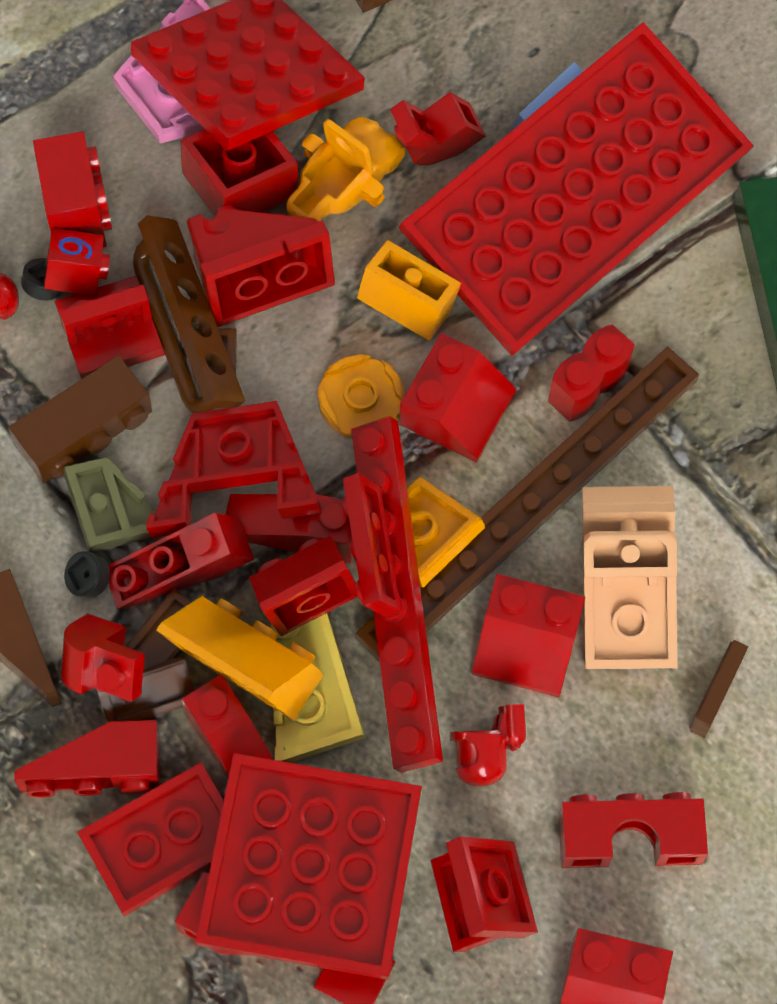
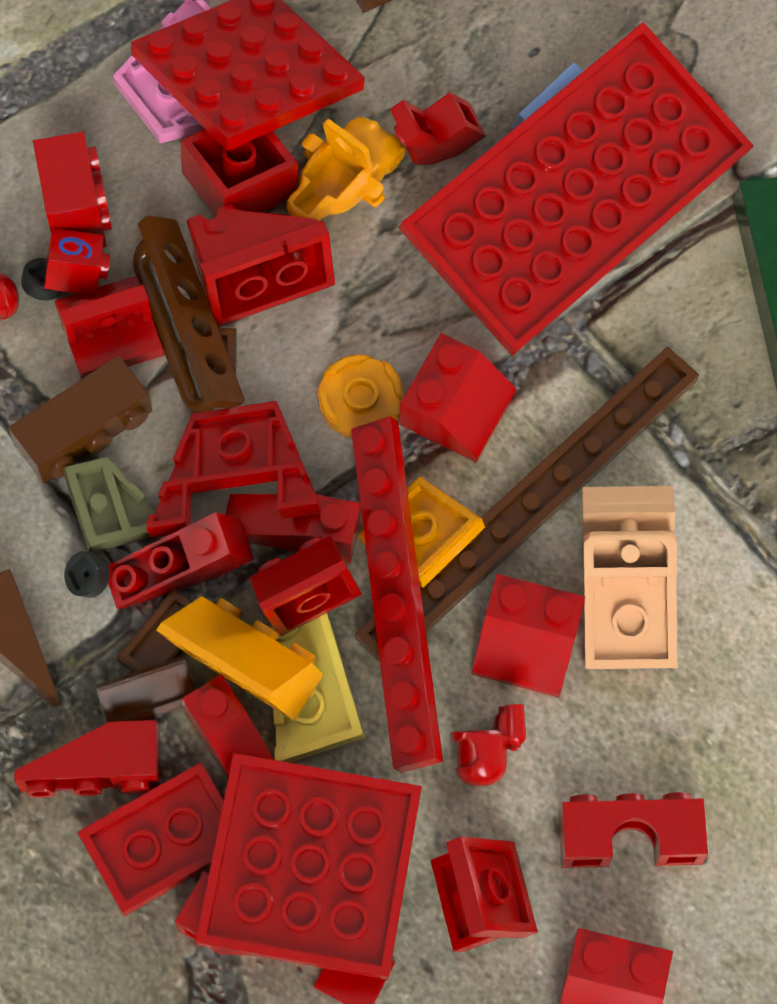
red brick [61,613,145,702] -> none
red plate [342,473,402,617] -> none
light orange brick [357,240,461,341] -> none
red brick [548,324,635,422] -> none
reddish brown tile [689,640,749,738] -> none

